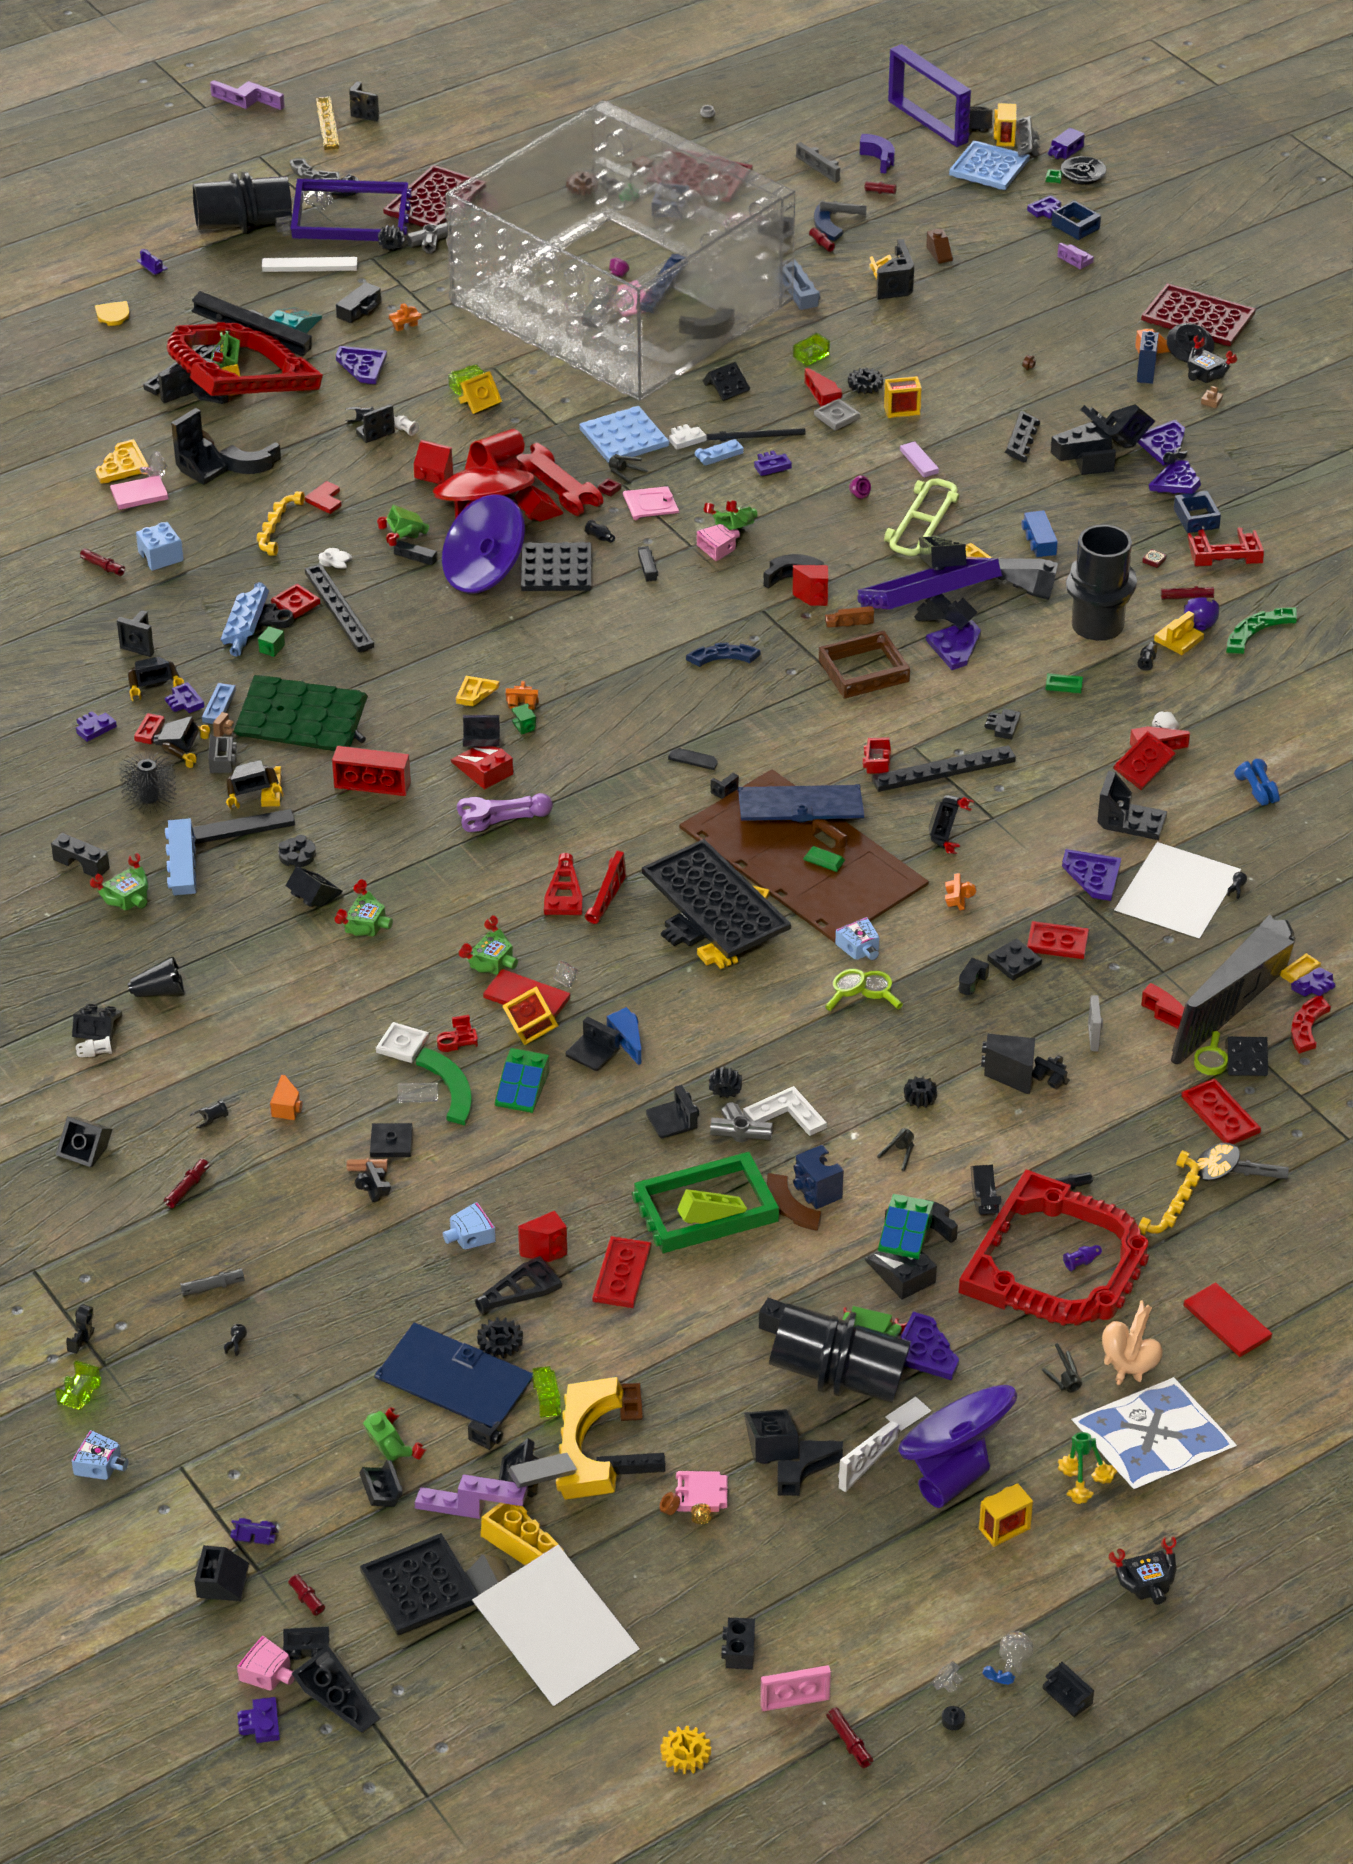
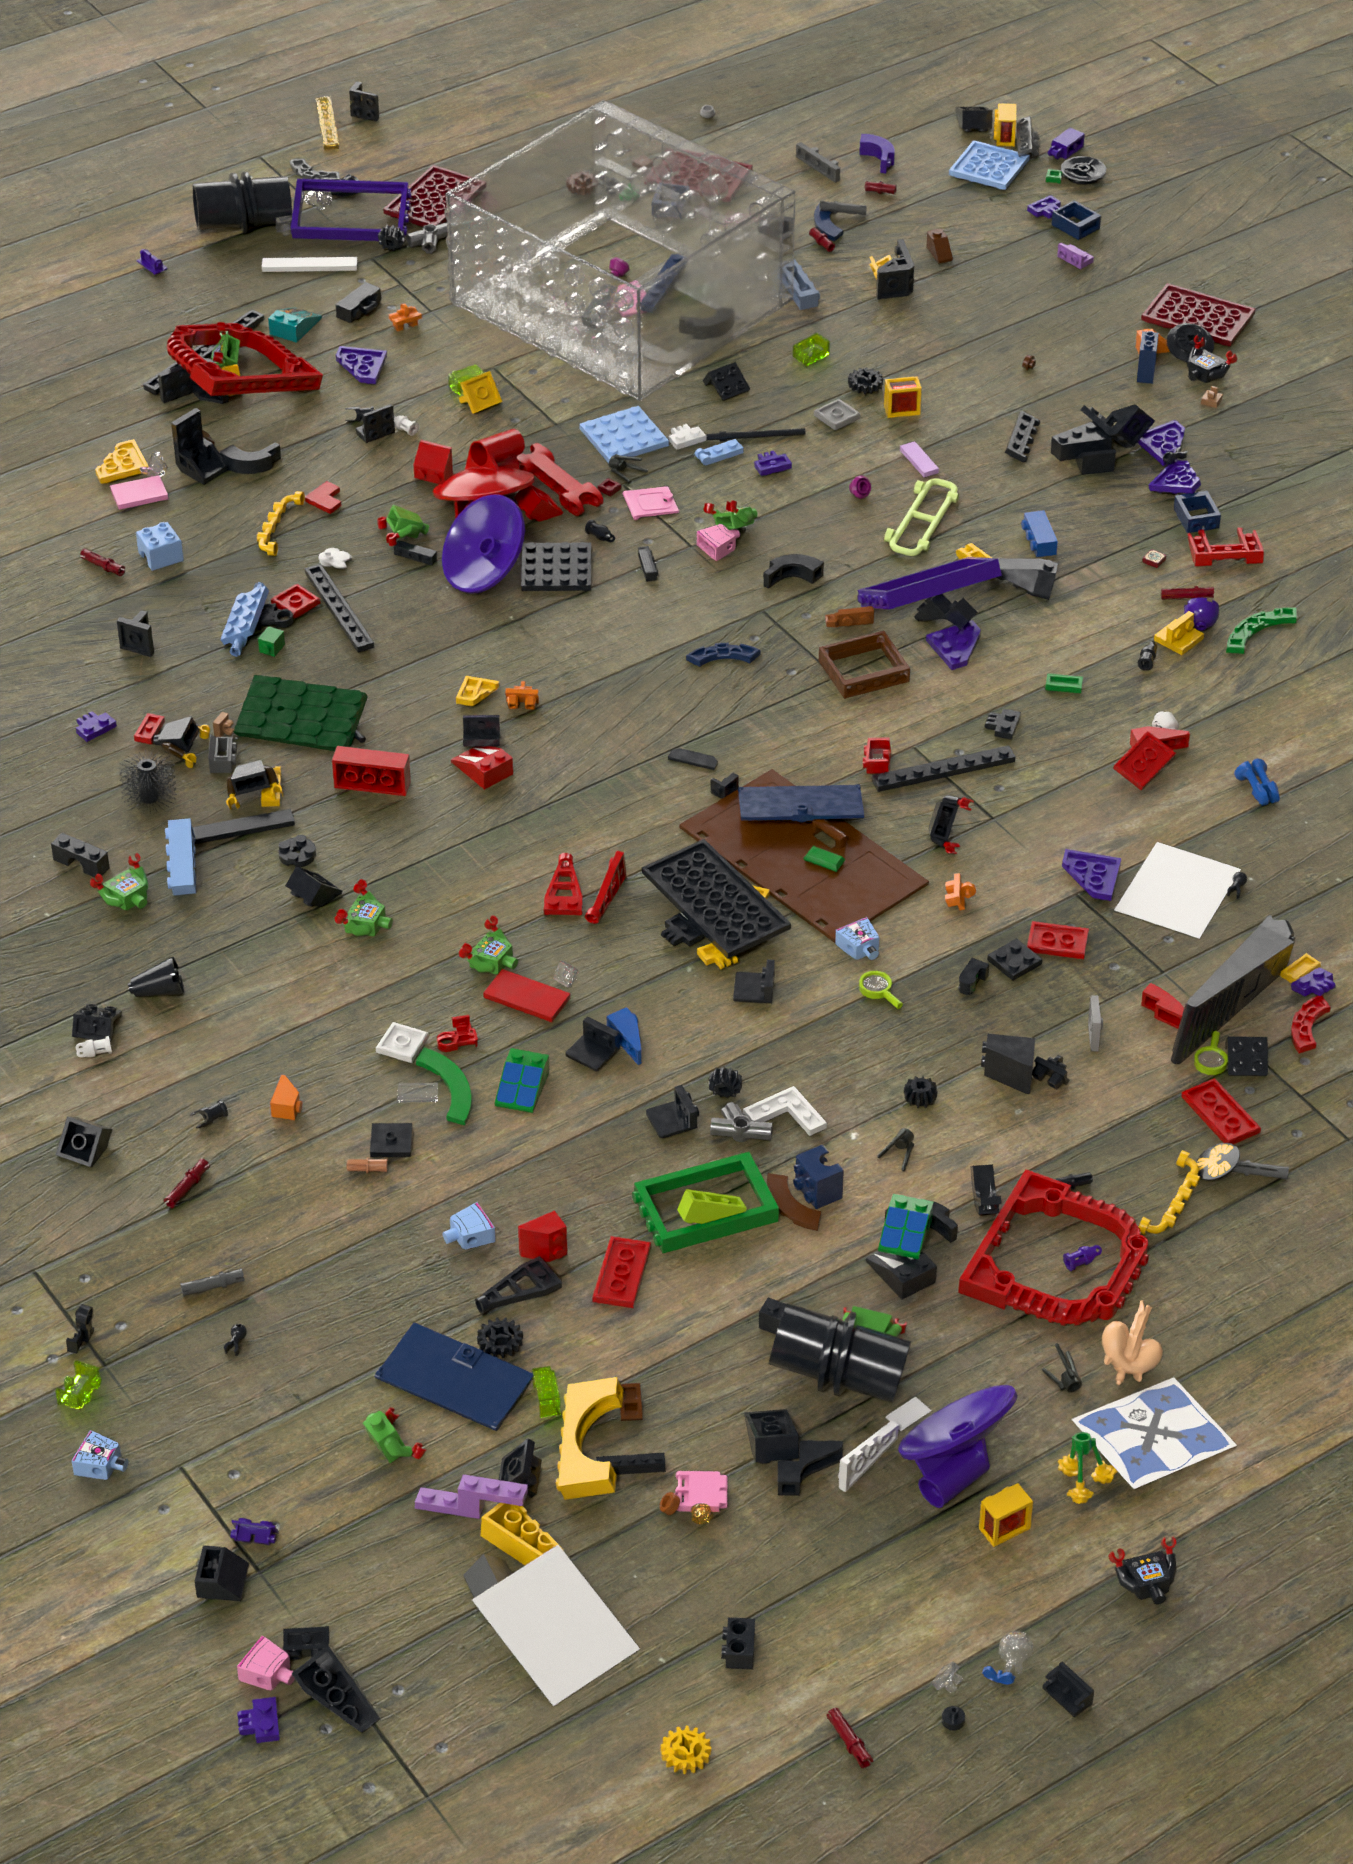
yellow tile [95,301,130,326] -> none
black torso [128,657,184,701] -> none
dark purple hinge [165,682,204,713] -> none
black tile [192,291,312,357] -> none
medium blue plate [202,683,236,724] -> none
medium lavender bracket [210,80,285,110] -> none
dark red pin [288,1574,325,1616] -> none
black hips [354,1162,391,1202] -> none
black bracket [359,1460,403,1507] -> none
black plate [360,1533,478,1636] -> none
medium lavender piece [457,793,553,832] -> none
black bracket [468,1420,503,1450] -> none
piece [503,986,559,1045] -> none
tile [508,1452,577,1488] -> none
green window [512,703,536,735] -> none
bright pink tile [760,1665,831,1711] -> none
red slope [793,565,828,606] -> none
red slope [804,368,842,407] -> none
lime piece [825,969,866,1011] -> none
dark purple door [888,44,971,147] -> none
dark purple plate [901,1312,959,1380] -> none
black wedge [919,536,967,570] -> none
black piece [1066,524,1137,641] -> none
black bracket [1097,771,1167,840] -> none
red tile [1183,1282,1272,1357] -> none
none -> black bracket [733,959,775,1004]

